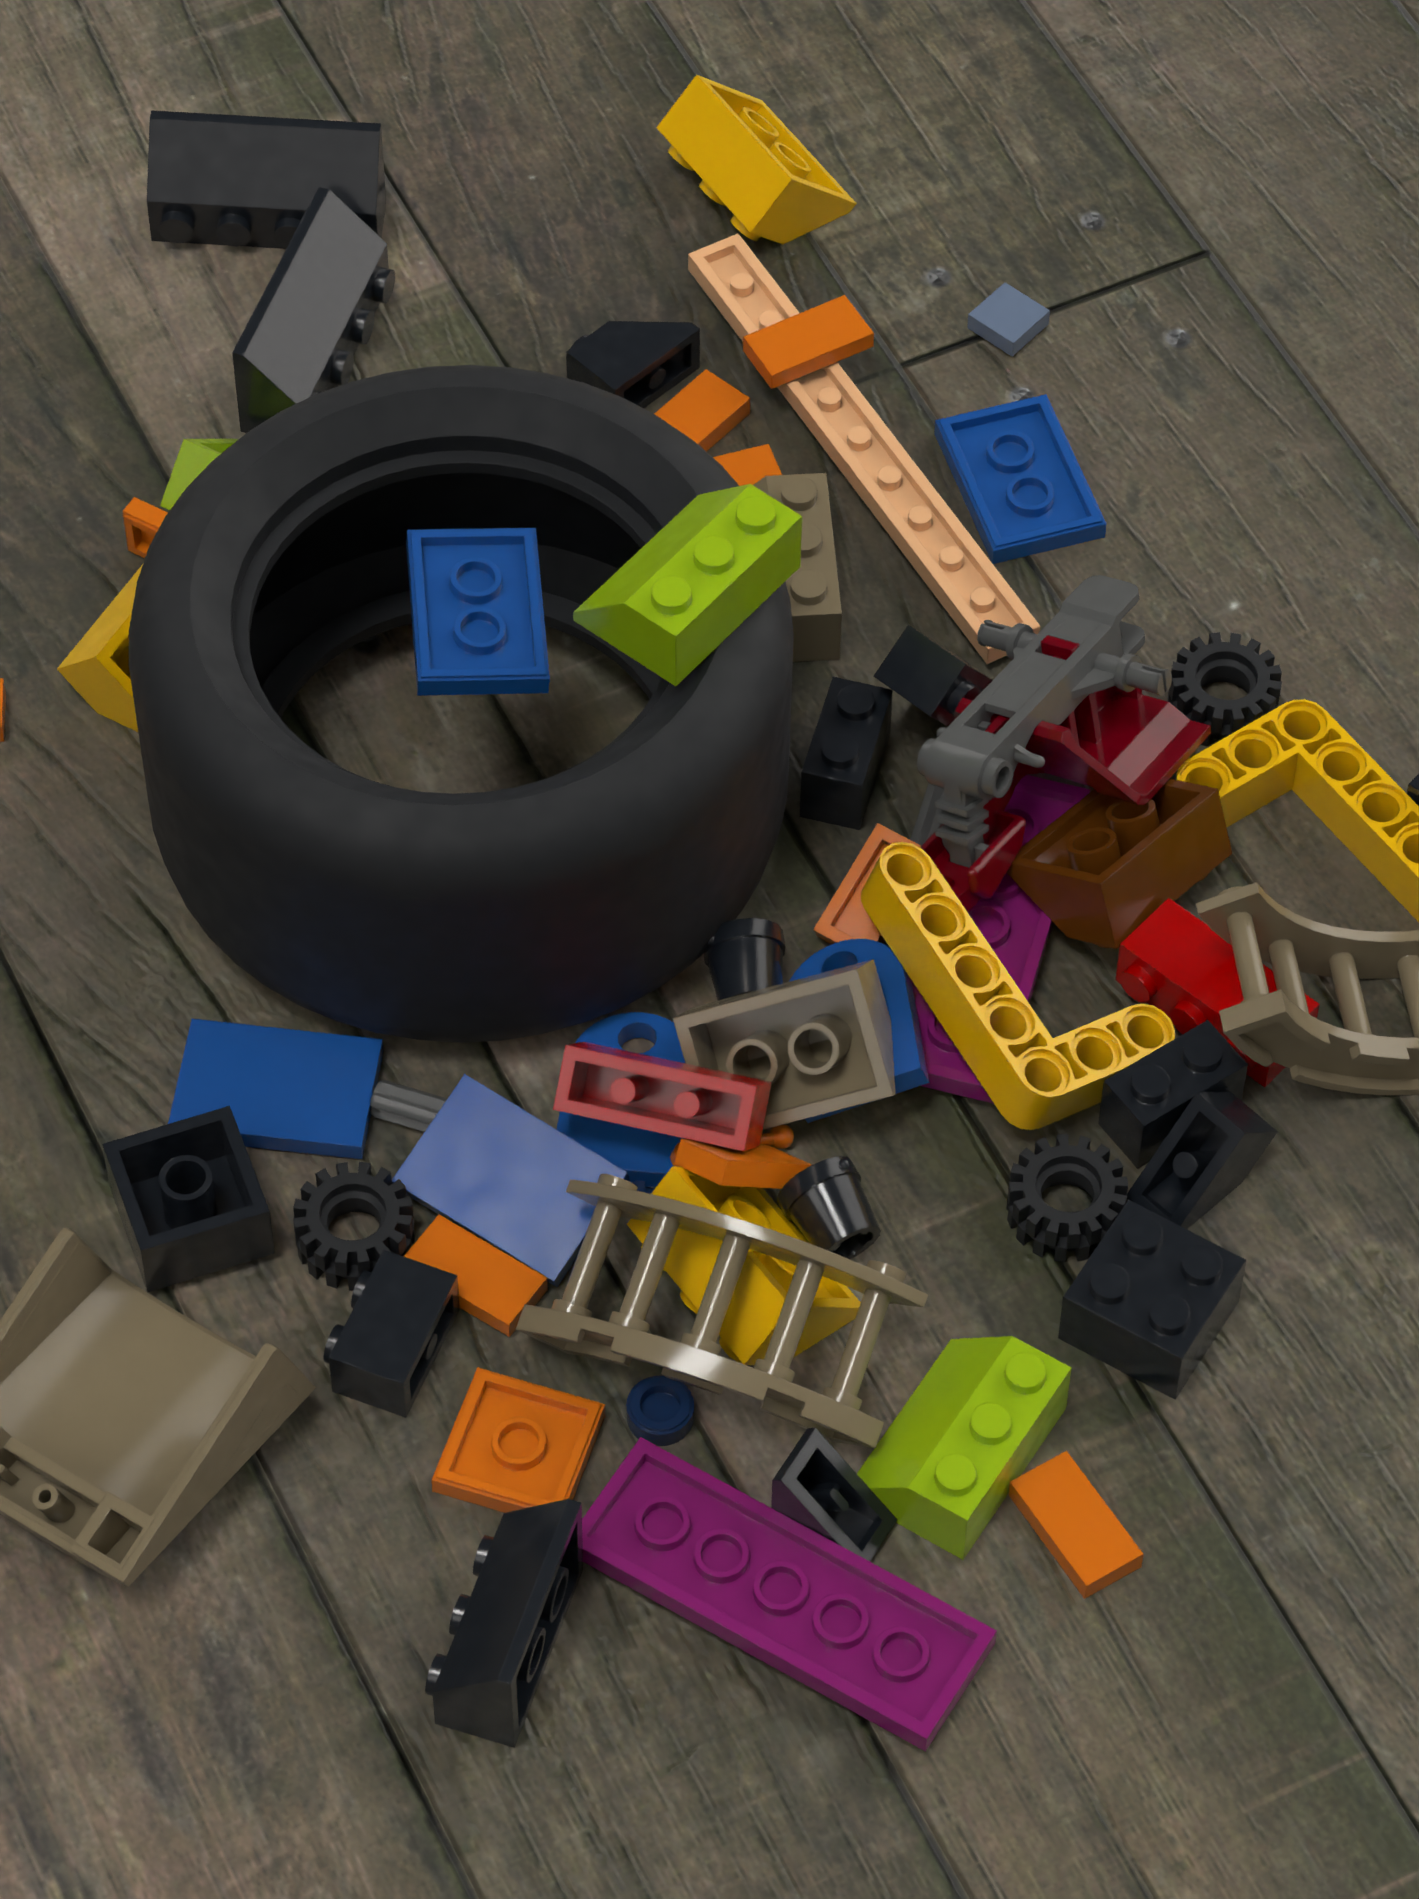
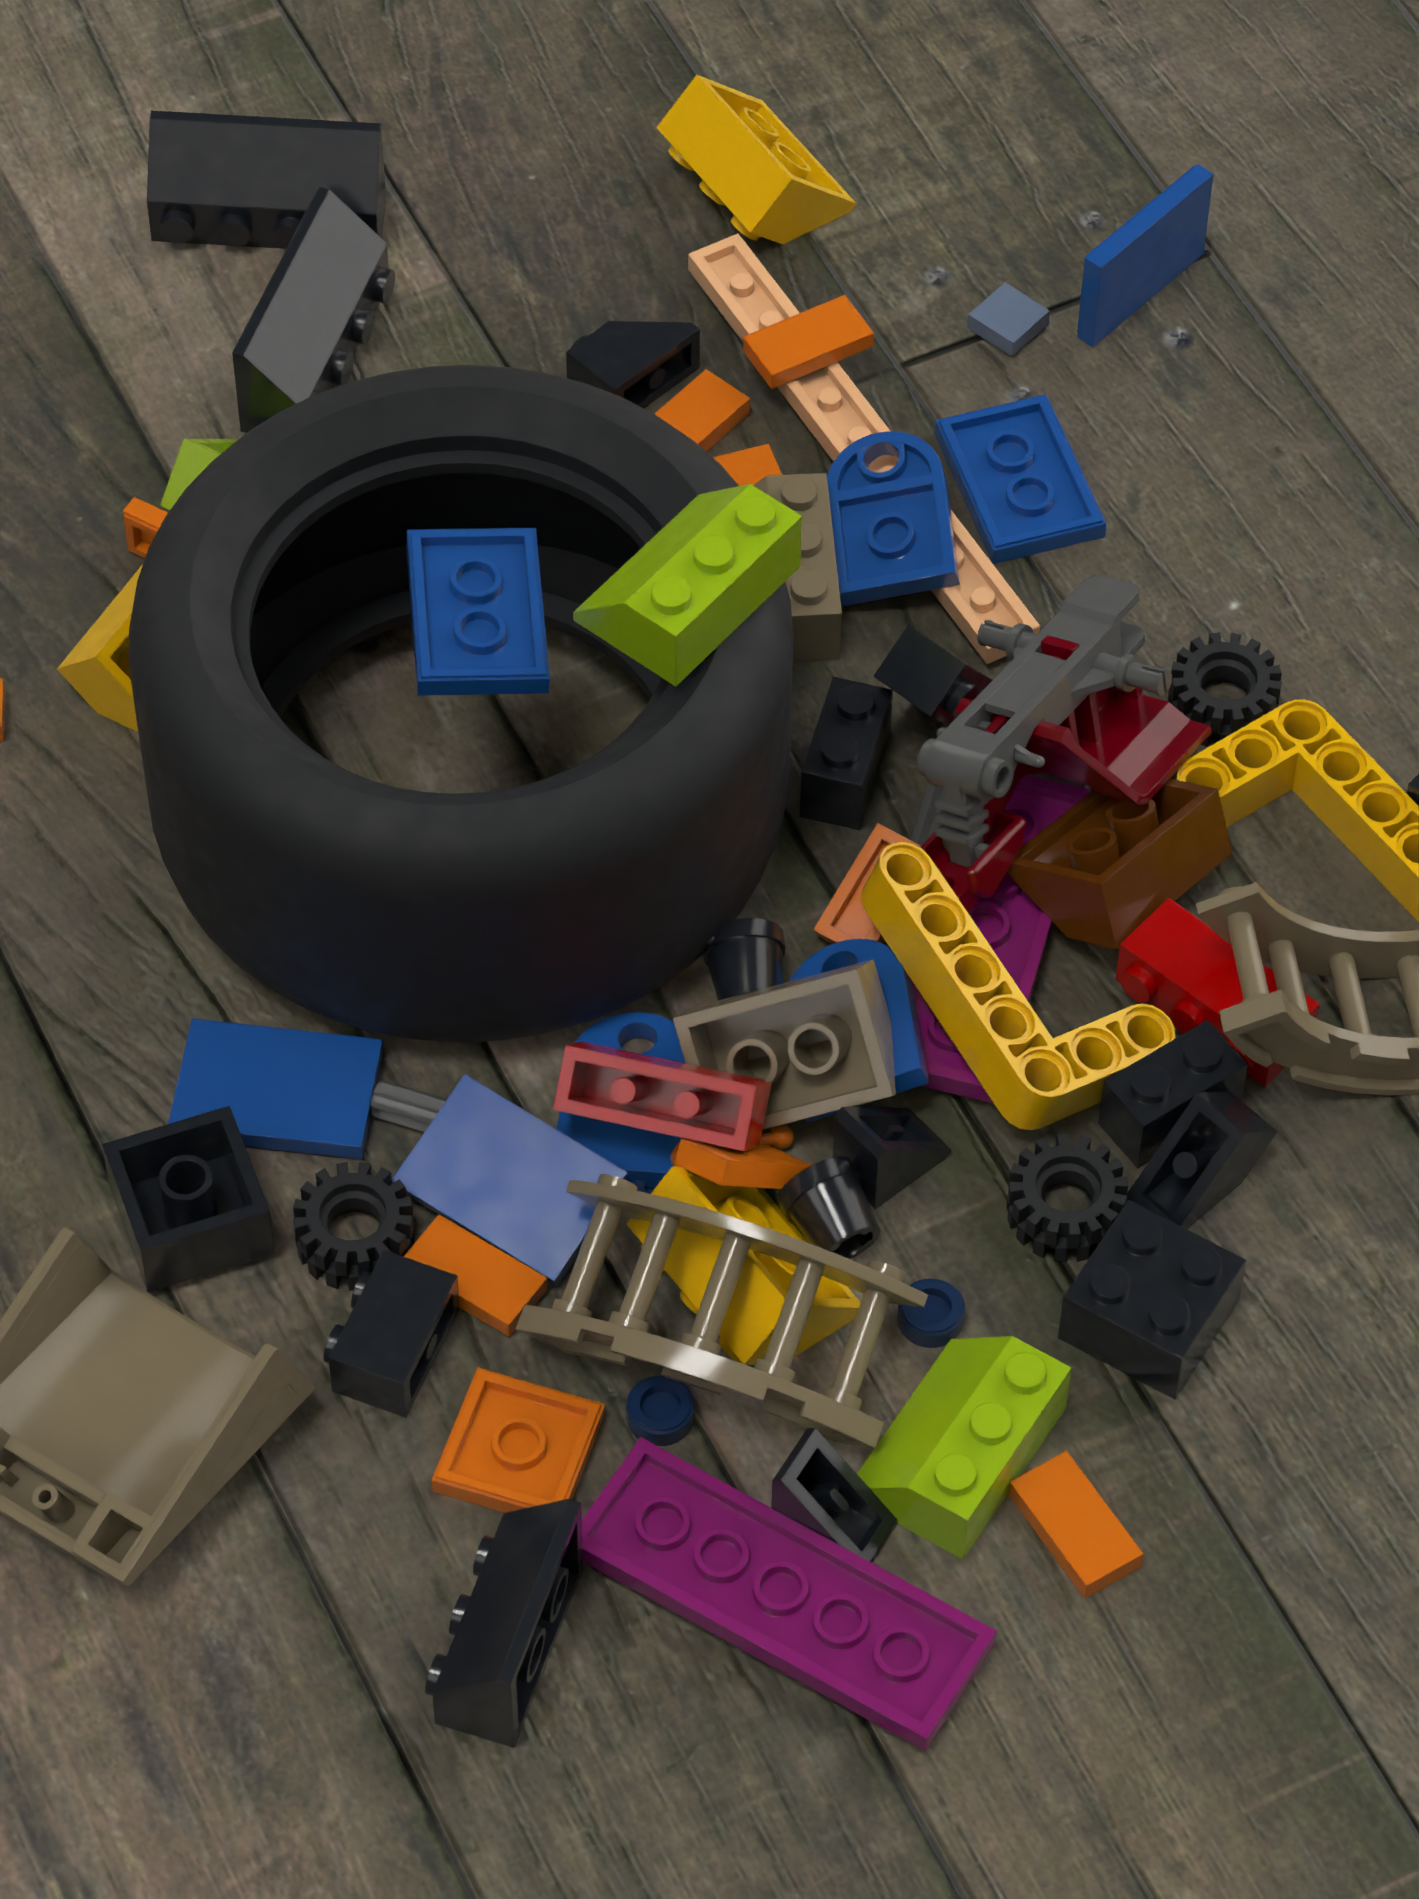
none -> blue tile [827,431,960,607]
none -> black slope [833,1107,951,1209]
none -> dark blue tile [897,1279,965,1348]
none -> blue tile [1077,164,1214,348]

